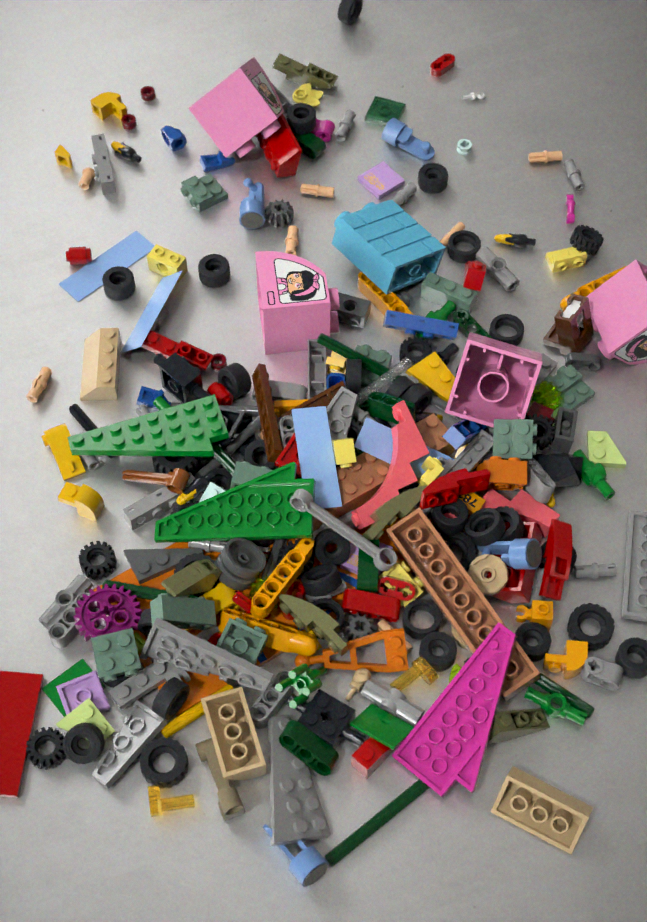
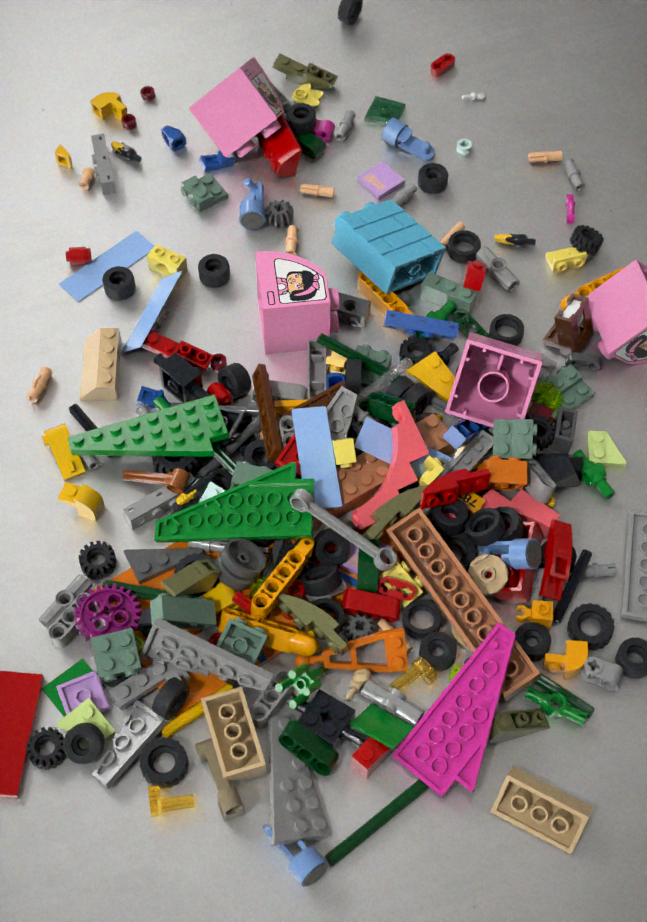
none -> black axle [553,549,592,623]

